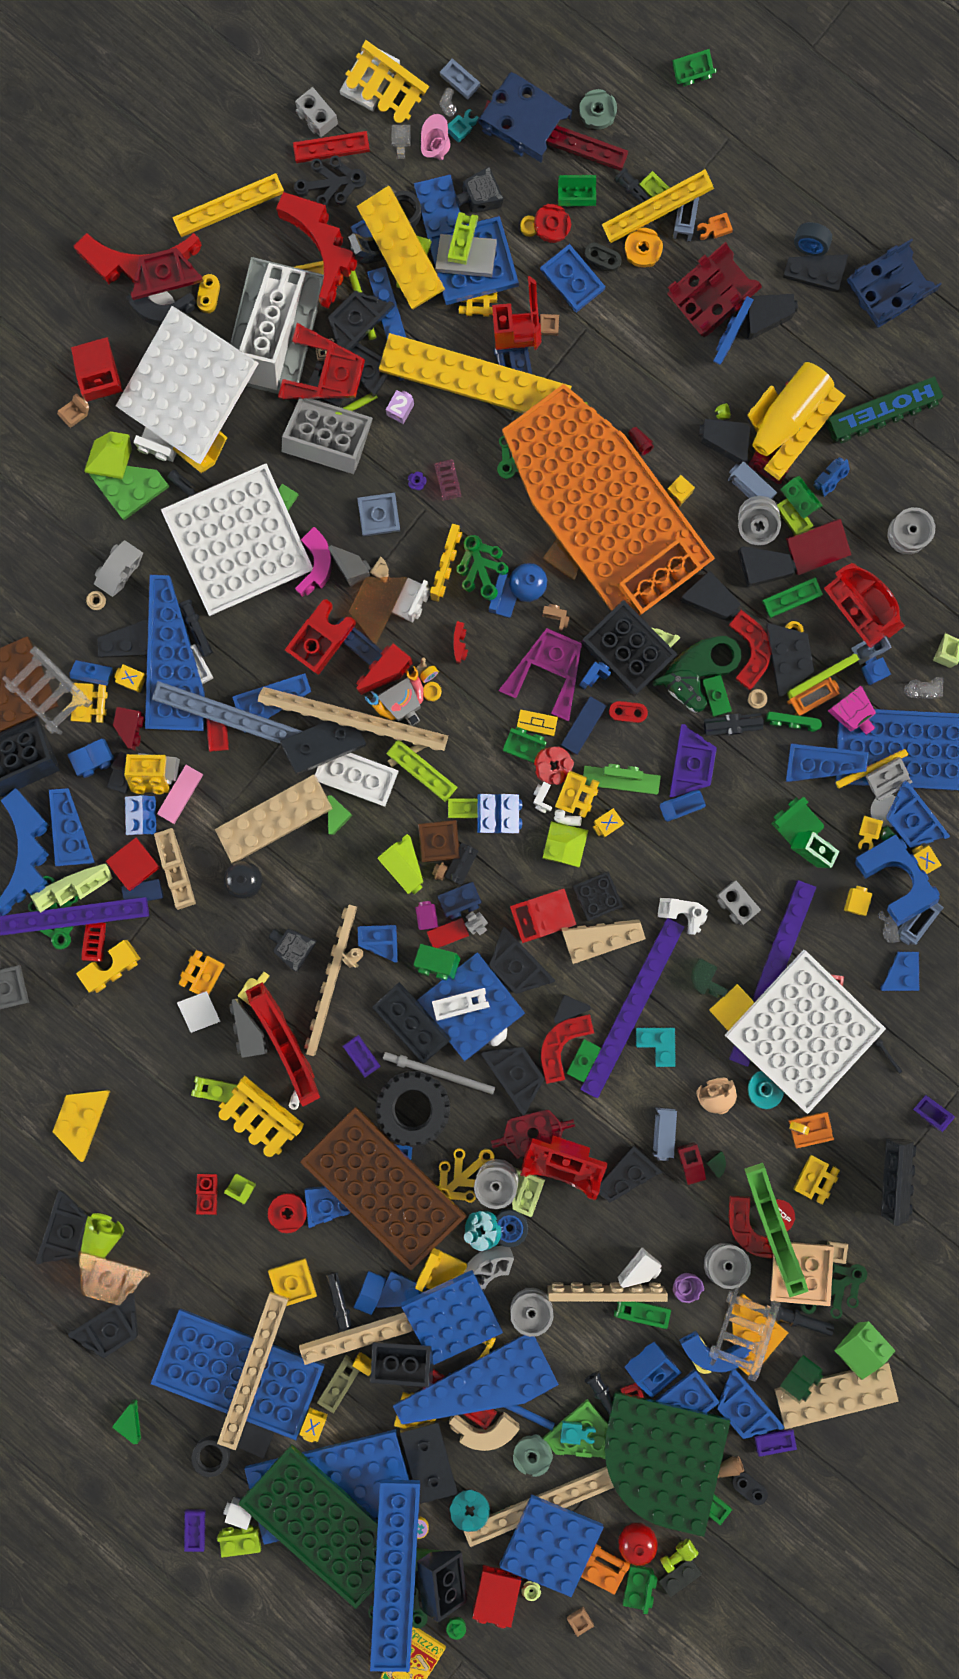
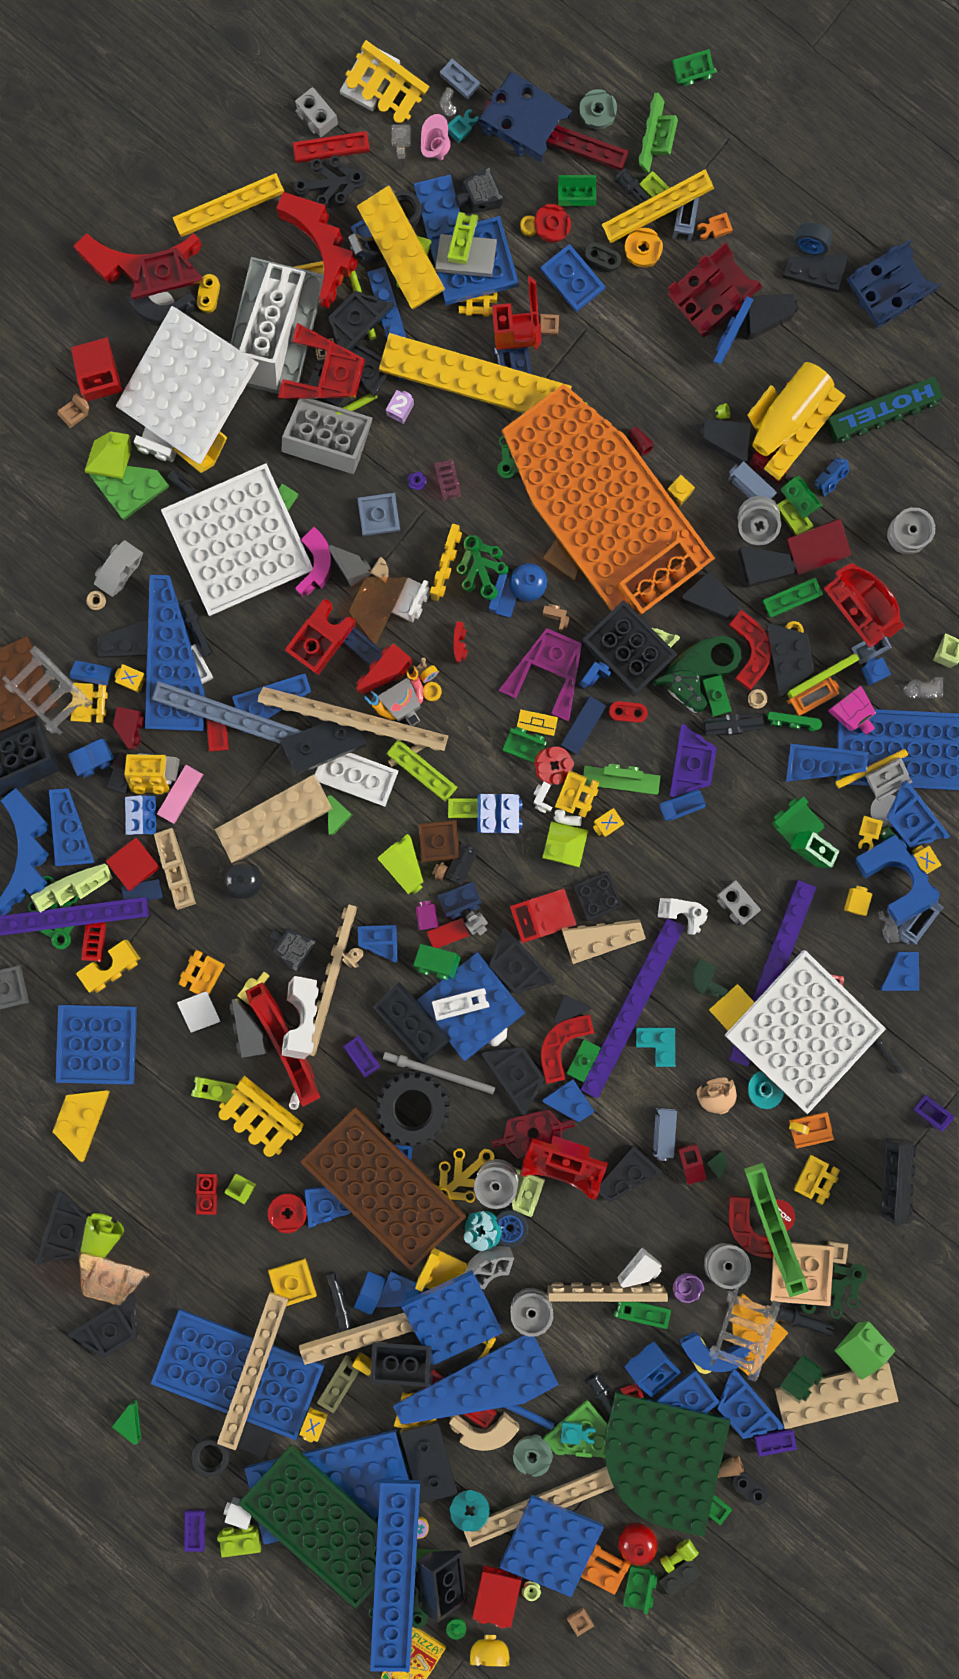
none -> blue plate [56,1005,137,1084]
none -> white arch [282,976,319,1059]
none -> yellow cylinder [470,1635,510,1666]
none -> blue wing [542,1079,595,1122]
none -> bright green bracket [639,93,678,173]

